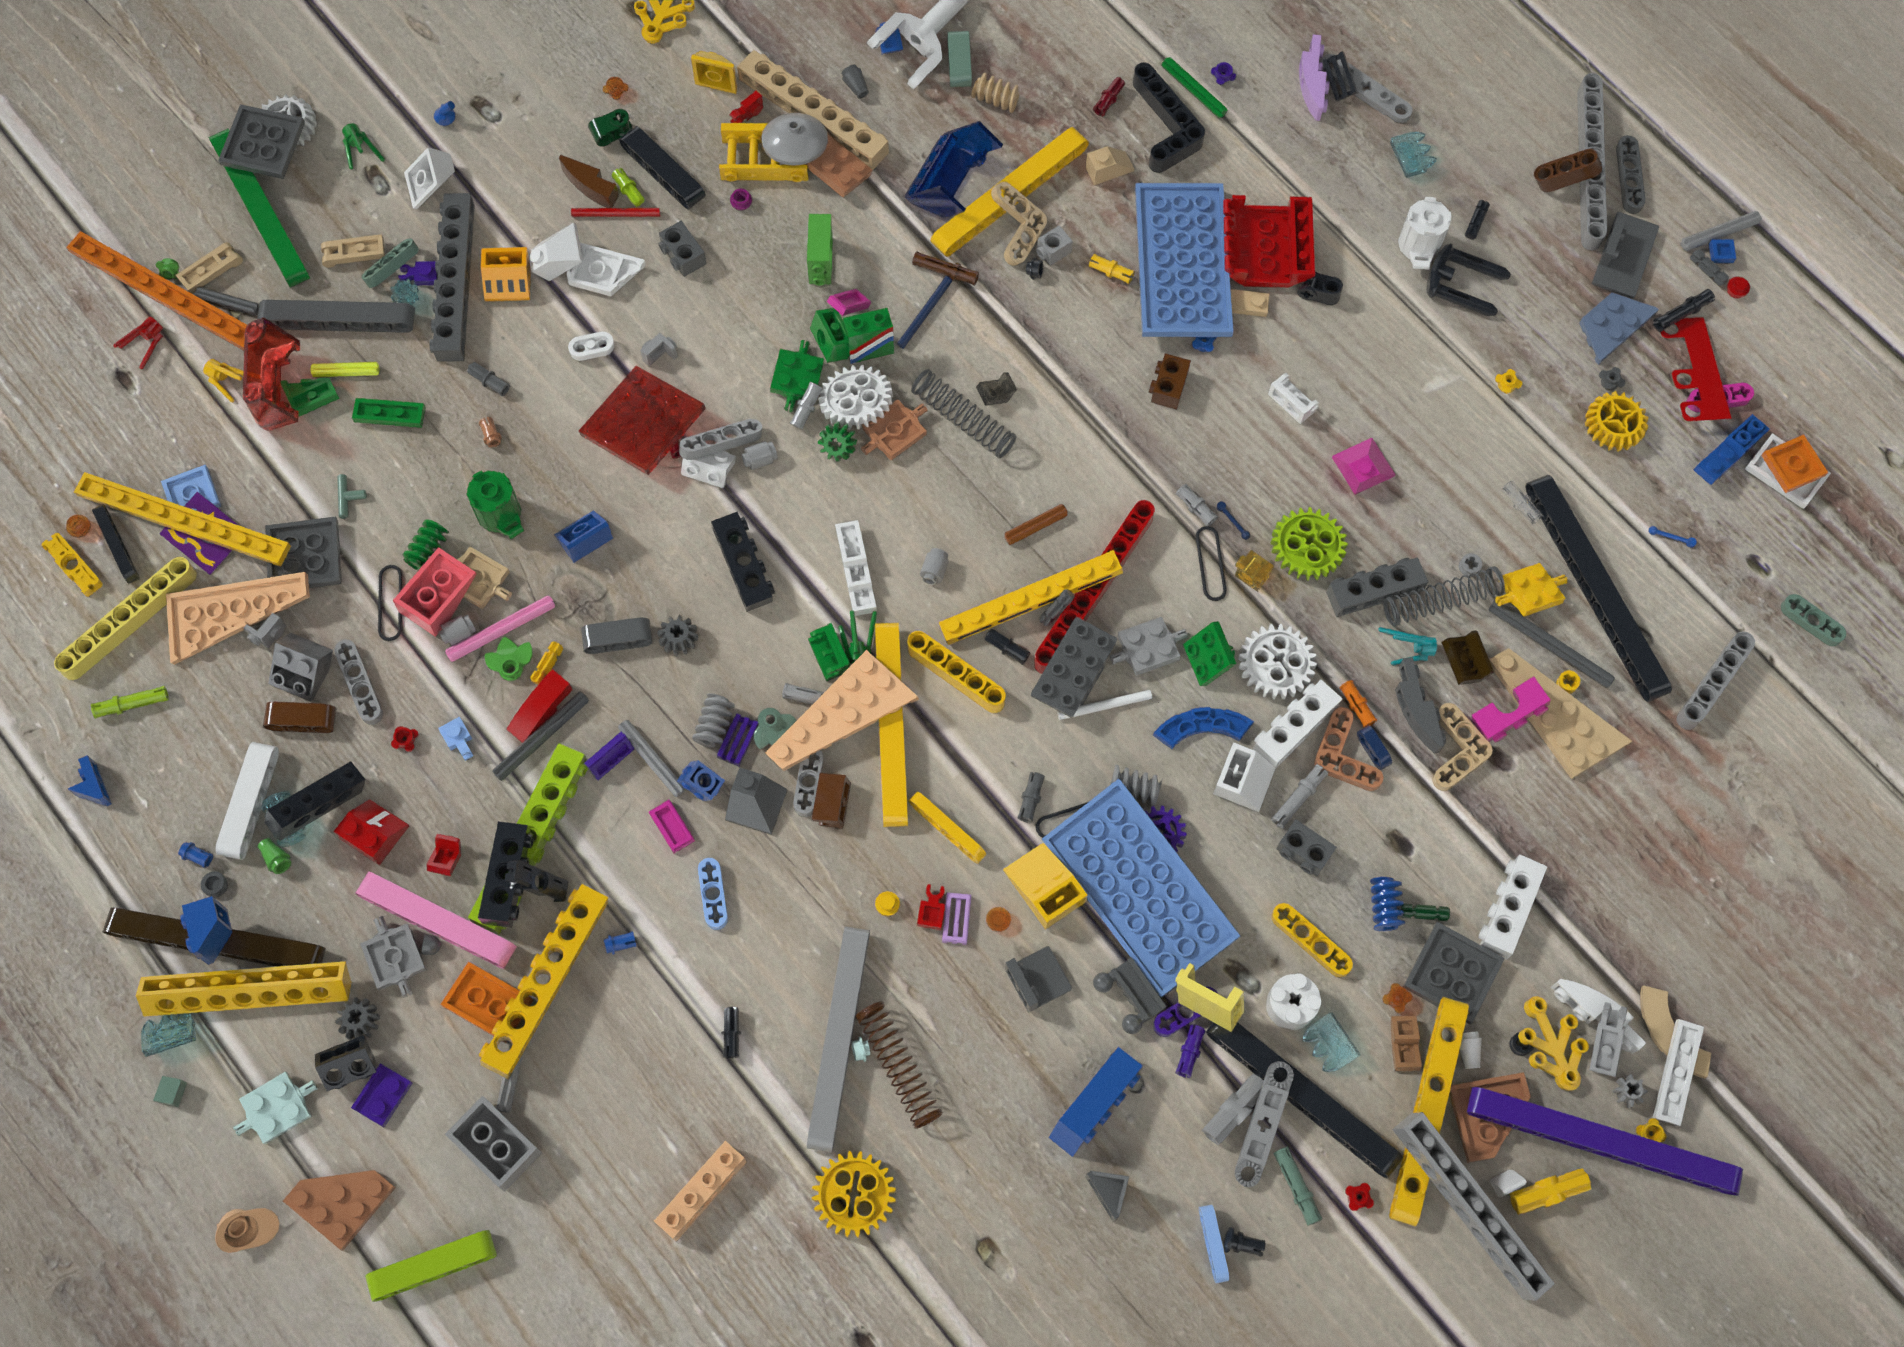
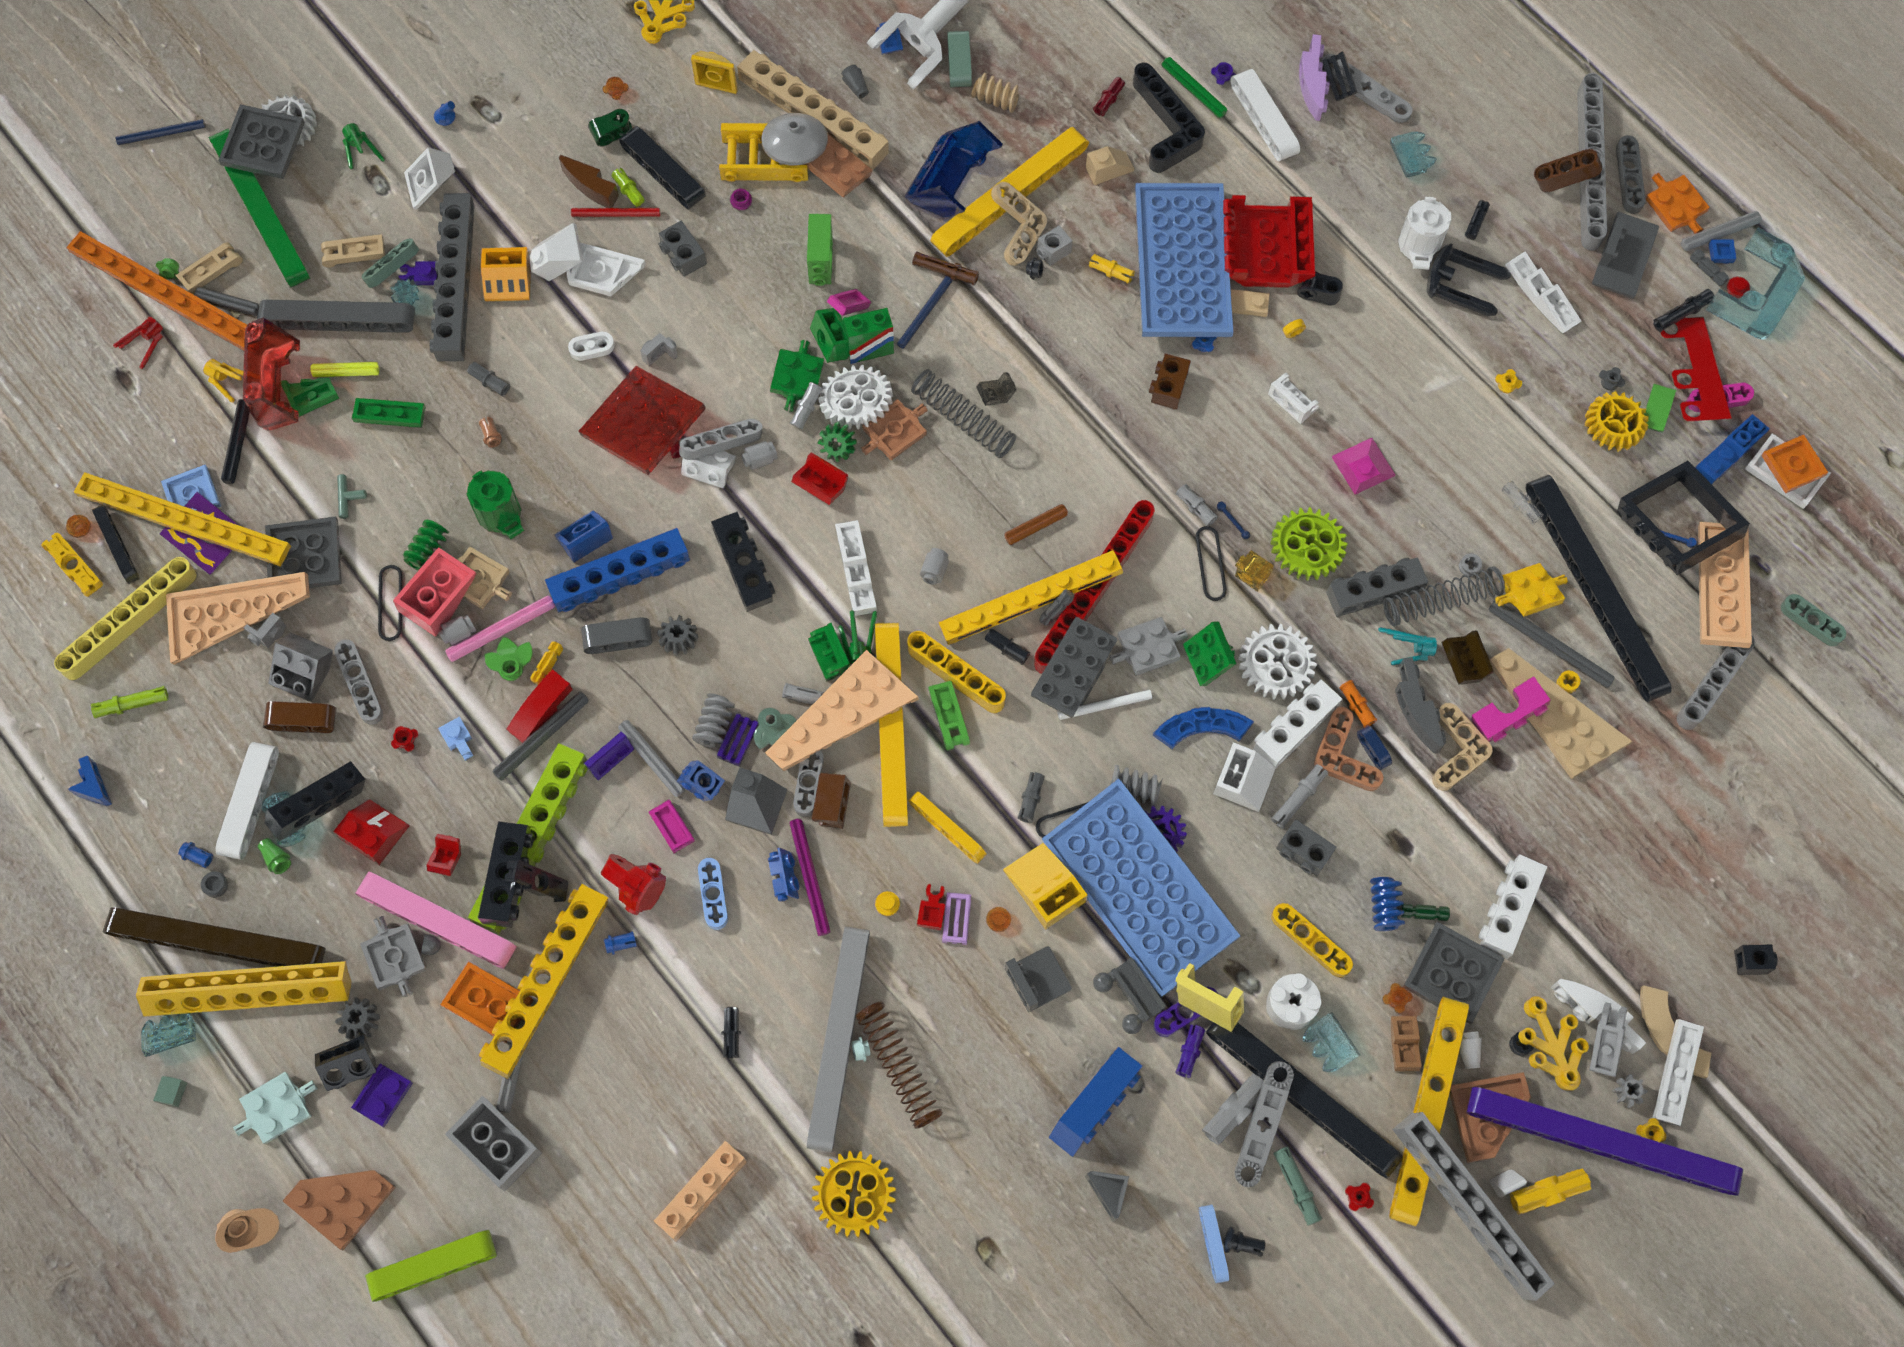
blue slope [180,896,233,965] -> none
red plate [729,90,764,123] -> none
sand blue wing [1579,293,1659,365] -> none
none -> dark blue bar [115,119,206,145]
none -> black axle [221,399,251,484]
none -> blue brick [545,528,690,613]
none -> red piece [601,854,666,915]
none -> blue hinge [768,847,800,902]
none -> magenta axle [789,818,831,936]
none -> red bracket [791,452,848,505]
none -> bright green plate [928,681,970,750]
none -> white beam [1230,69,1300,162]
none -> yellow tile [1282,319,1306,338]
none -> white slope [1505,251,1581,333]
none -> black window [1617,460,1750,575]
none -> bright green slope [1644,384,1676,433]
none -> orange plate [1646,173,1710,234]
none -> light nougat plate [1698,522,1752,648]
none -> clear light blue windscreen [1706,227,1805,339]
none -> black brick [1734,944,1778,975]

